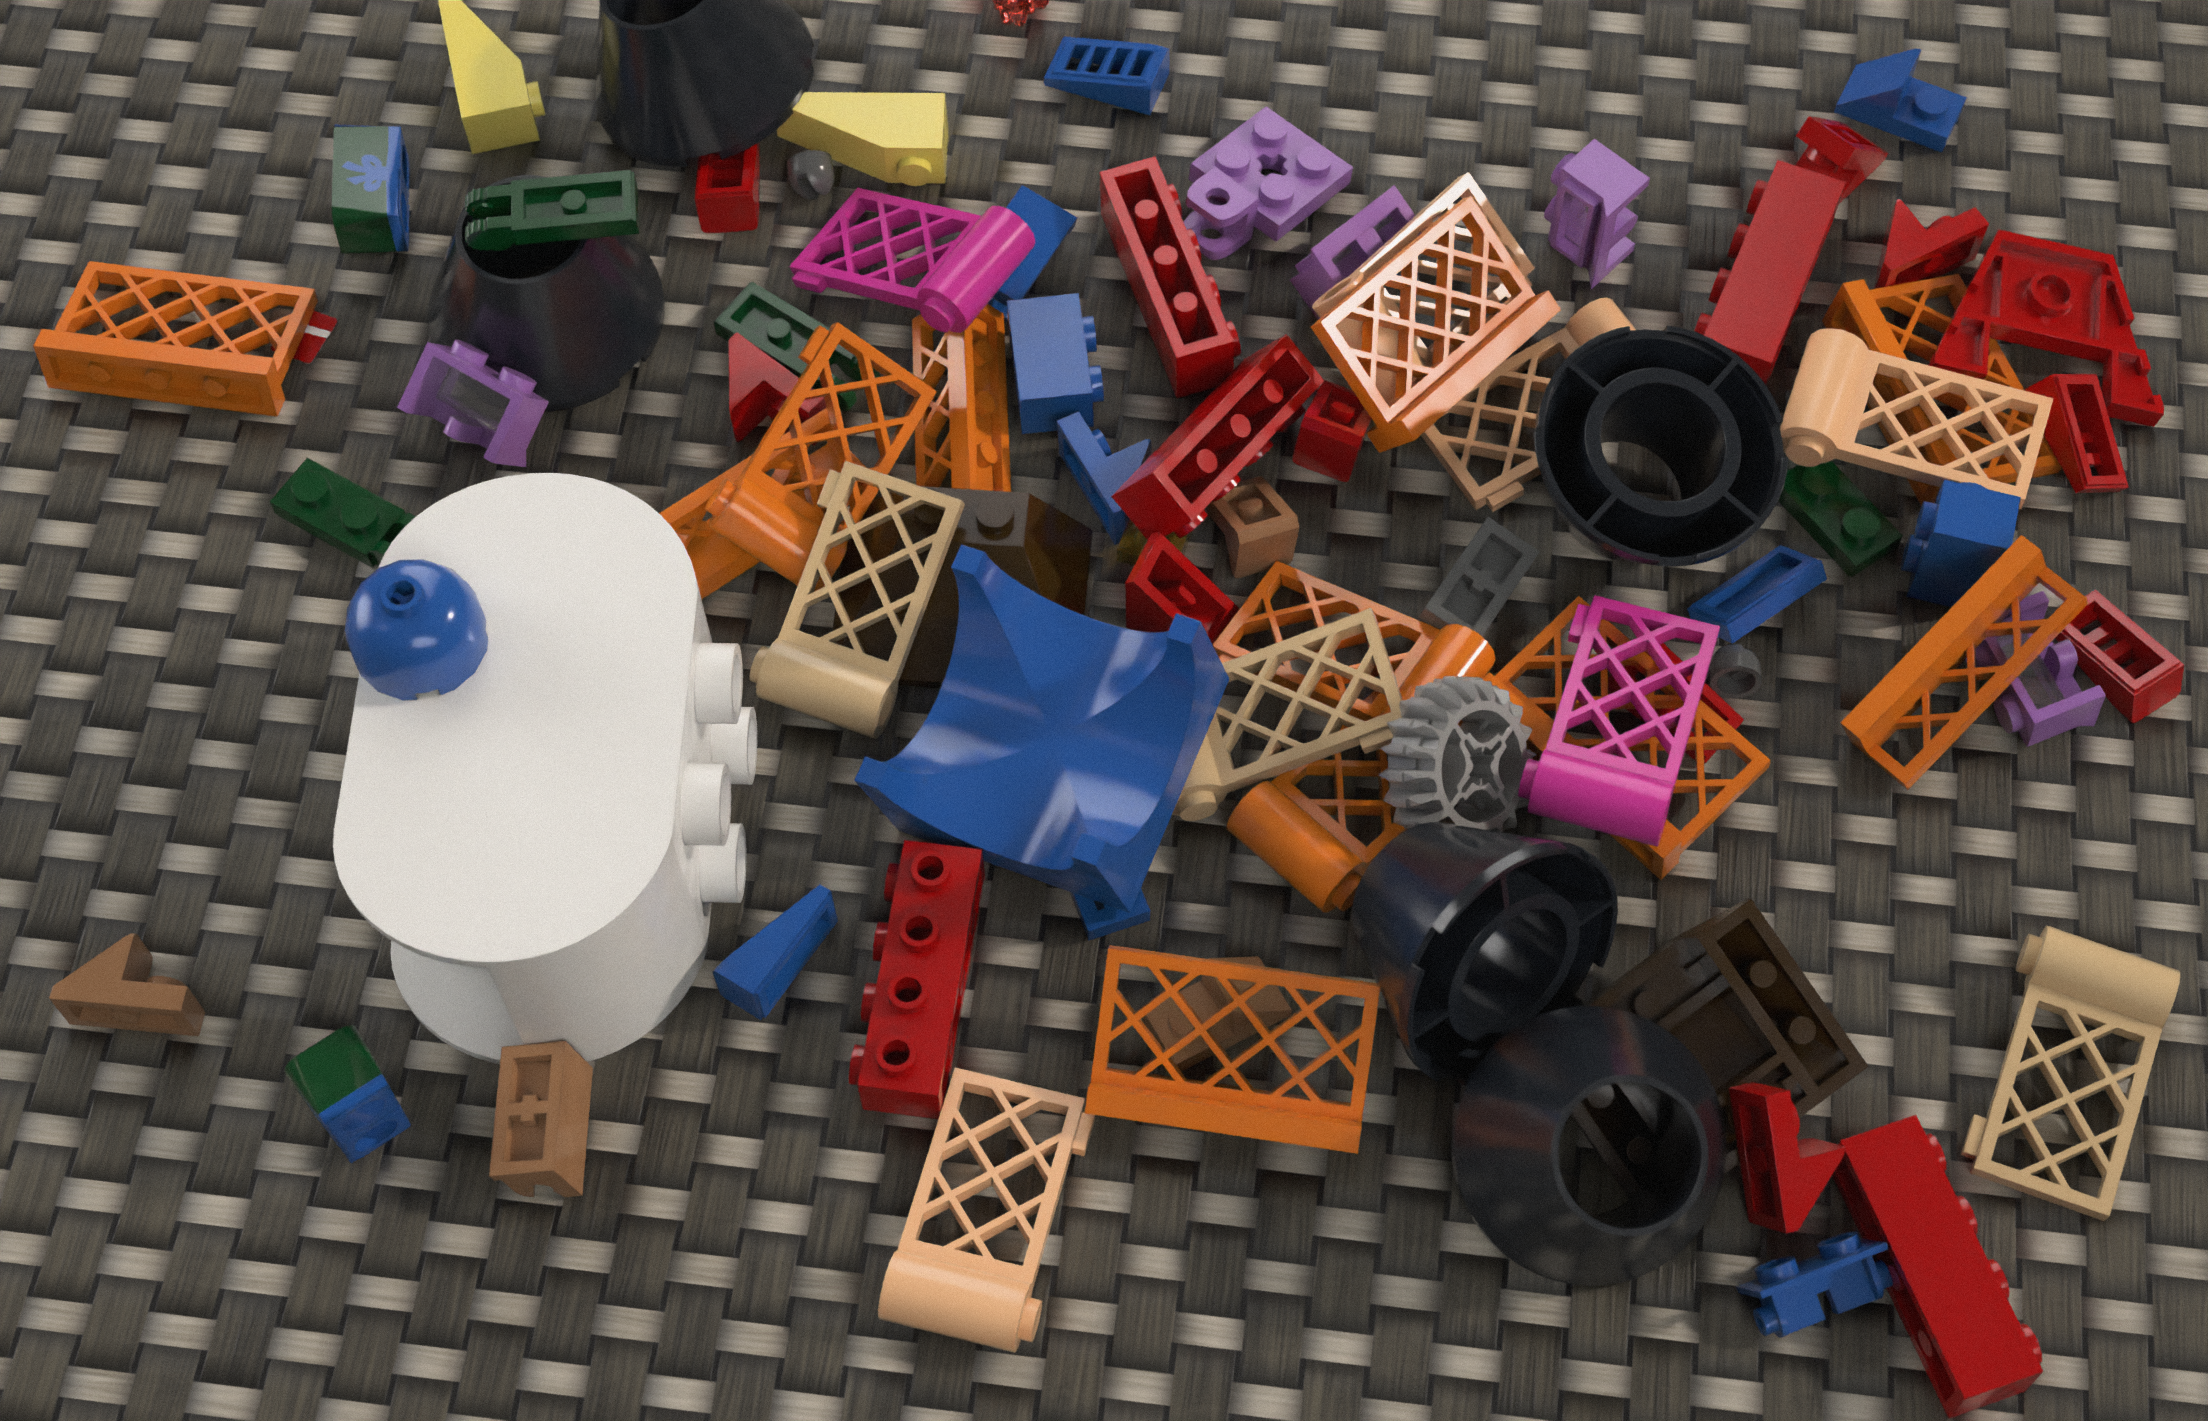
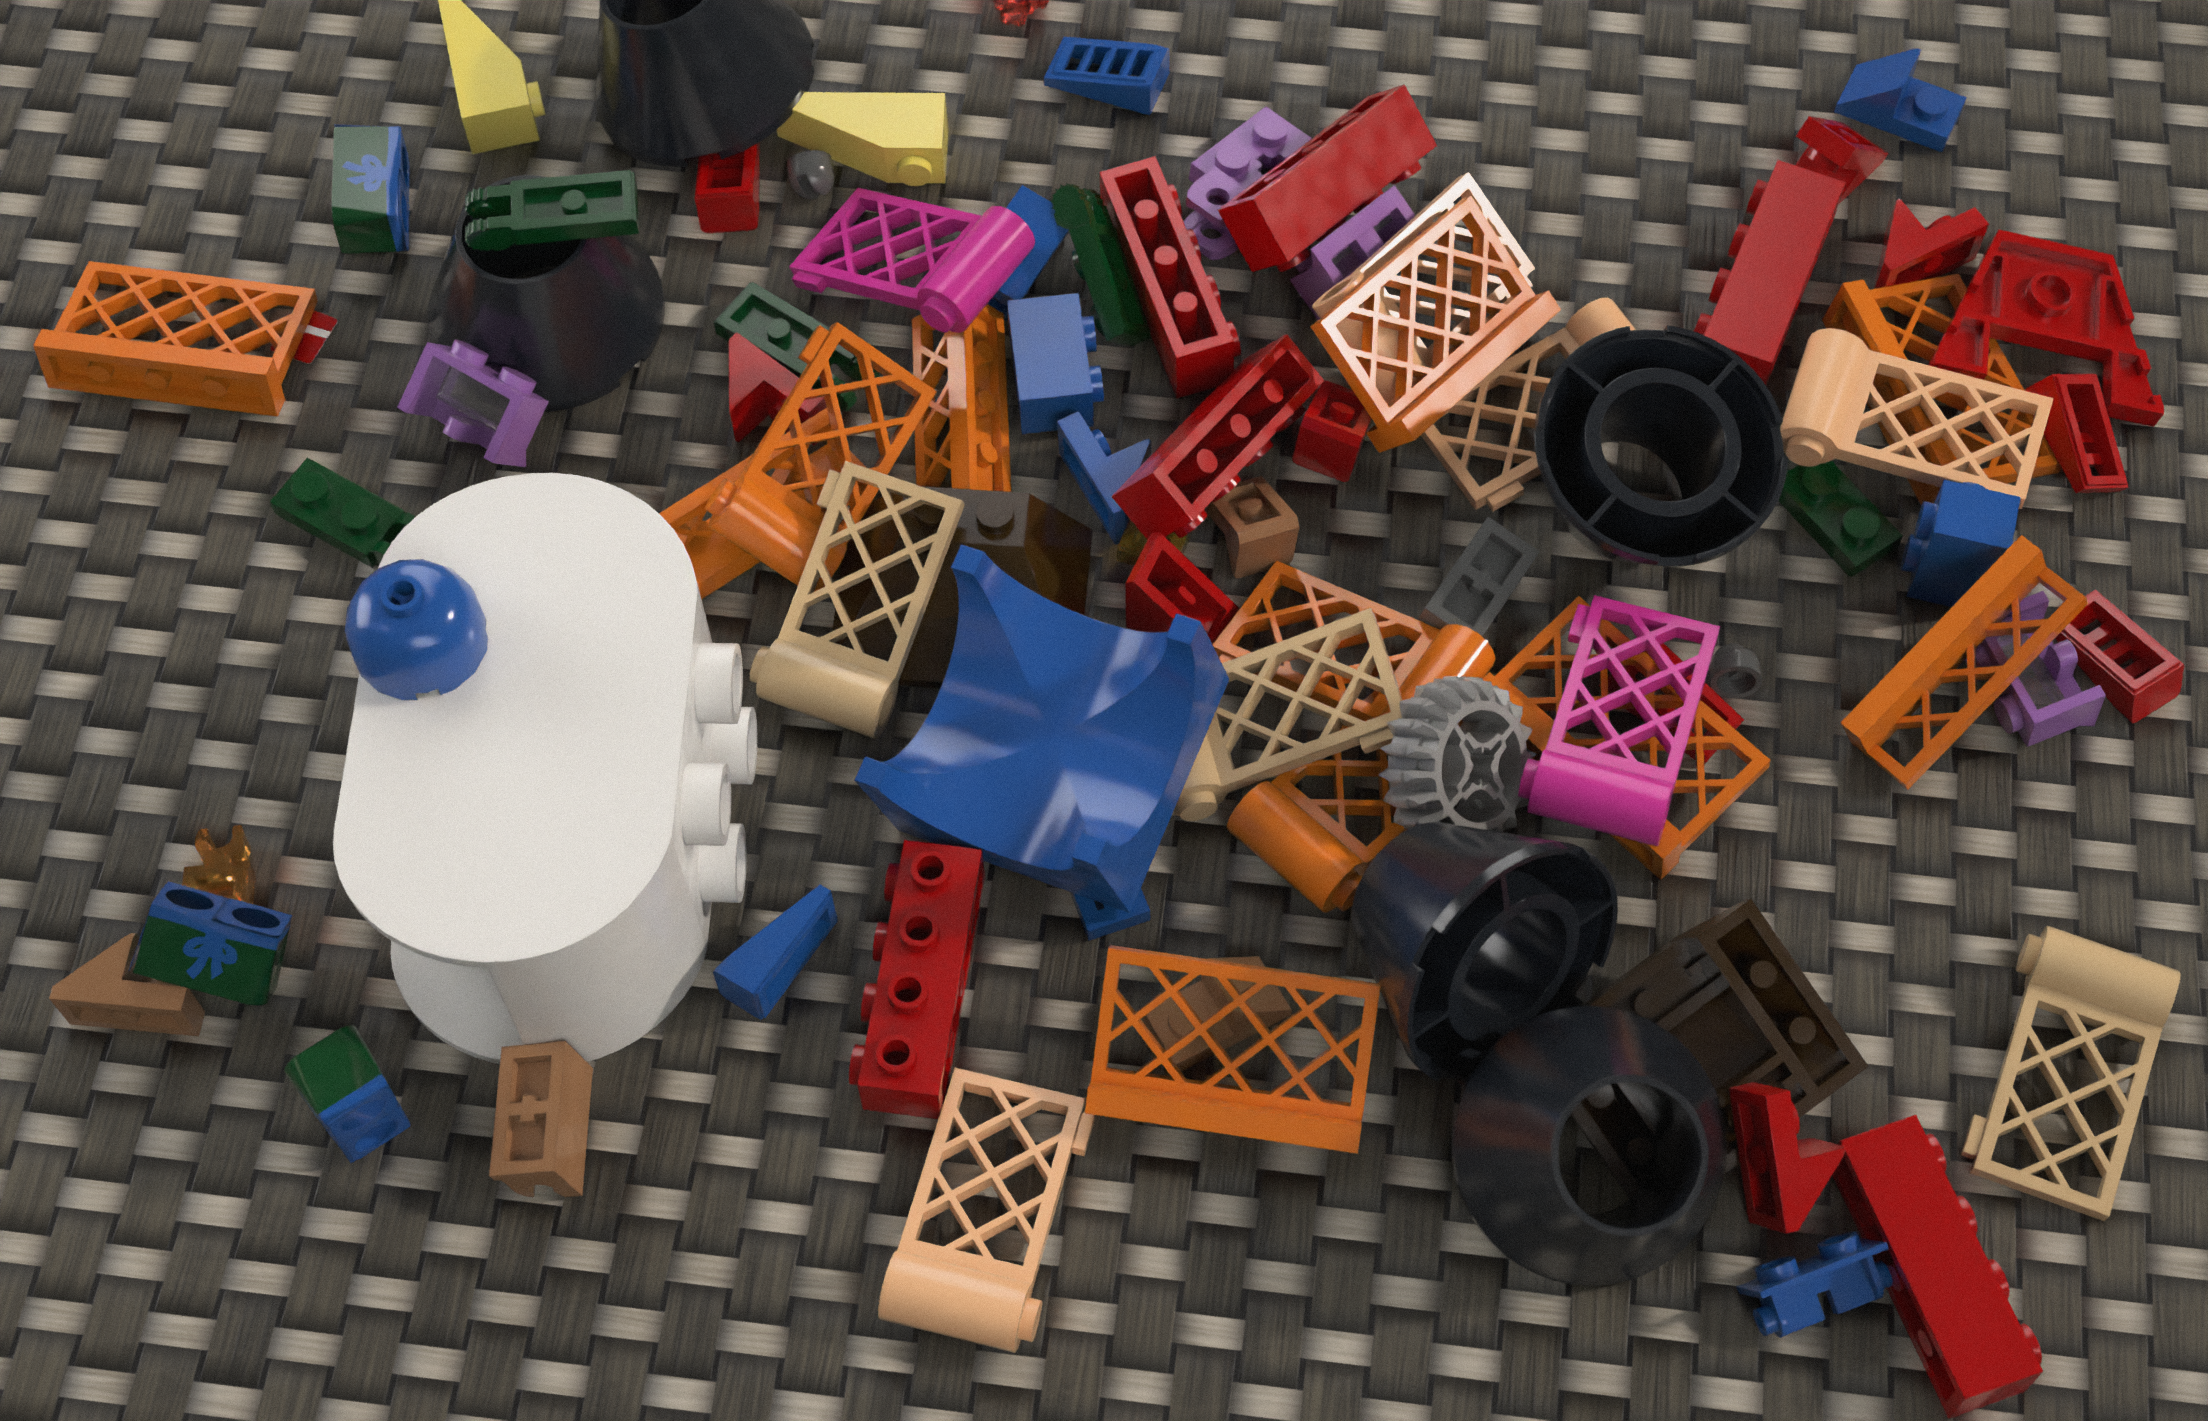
medium lavender window [1544,139,1650,289] -> none
blue tile [1687,545,1827,644] -> none
none -> piece [128,882,292,1006]
none -> clear orange plate [182,825,256,904]
none -> dark green hinge [1051,183,1151,346]
none -> red brick [1218,84,1437,272]

